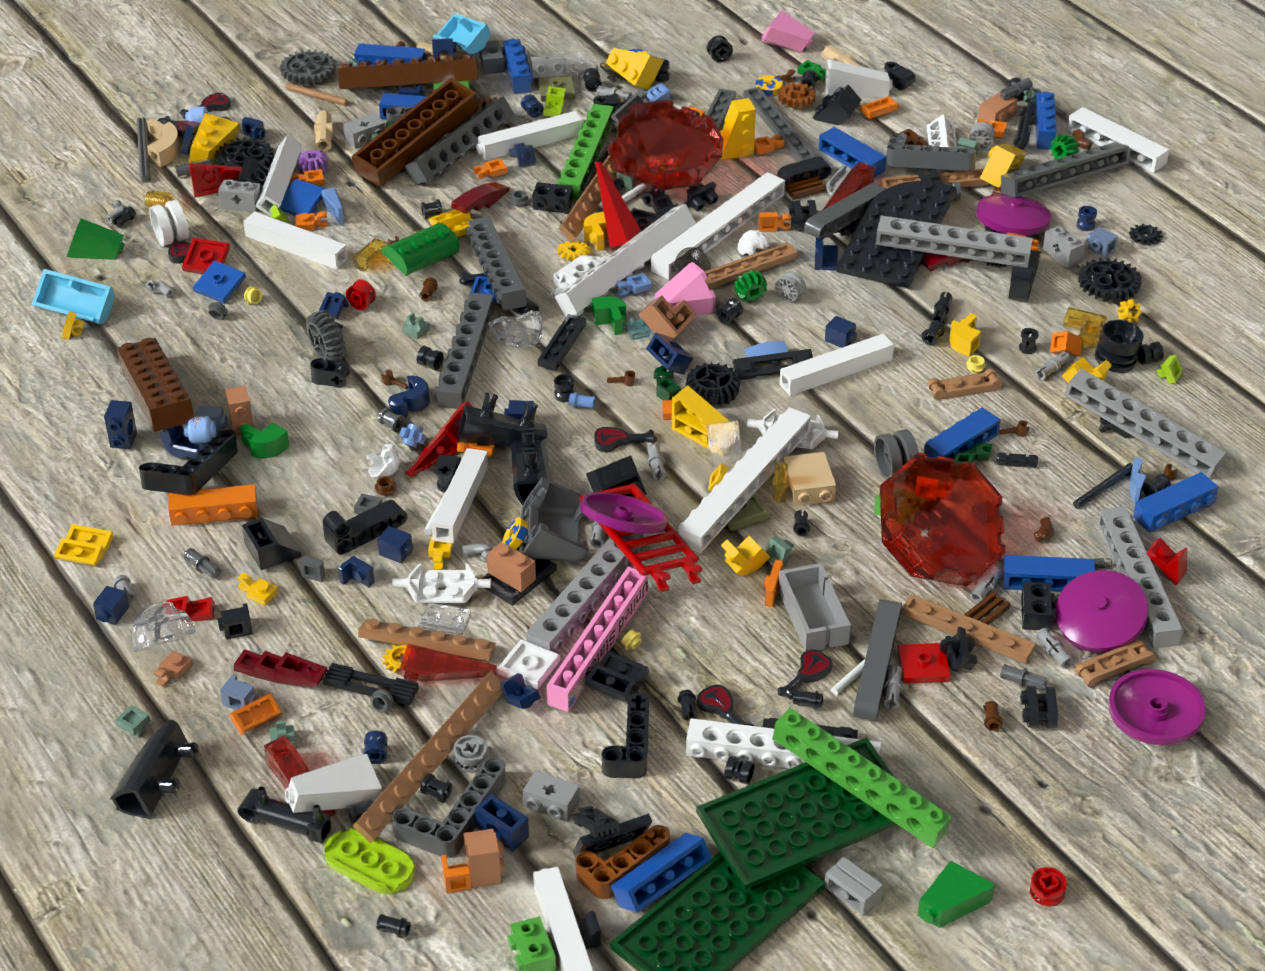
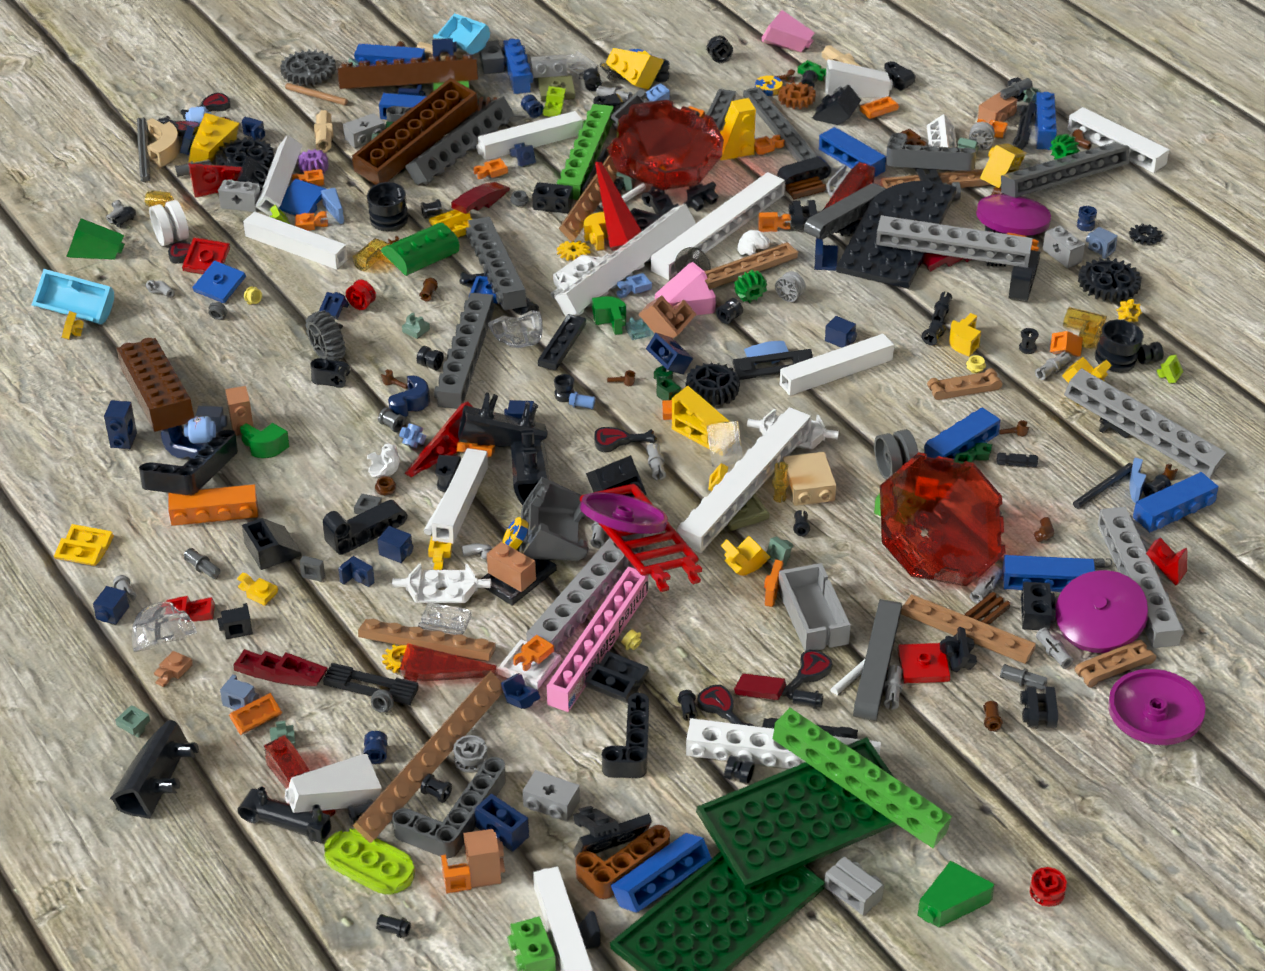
none -> black wheel [367,182,408,231]
none -> orange plate [513,634,554,671]
none -> dark red tile [734,673,786,700]

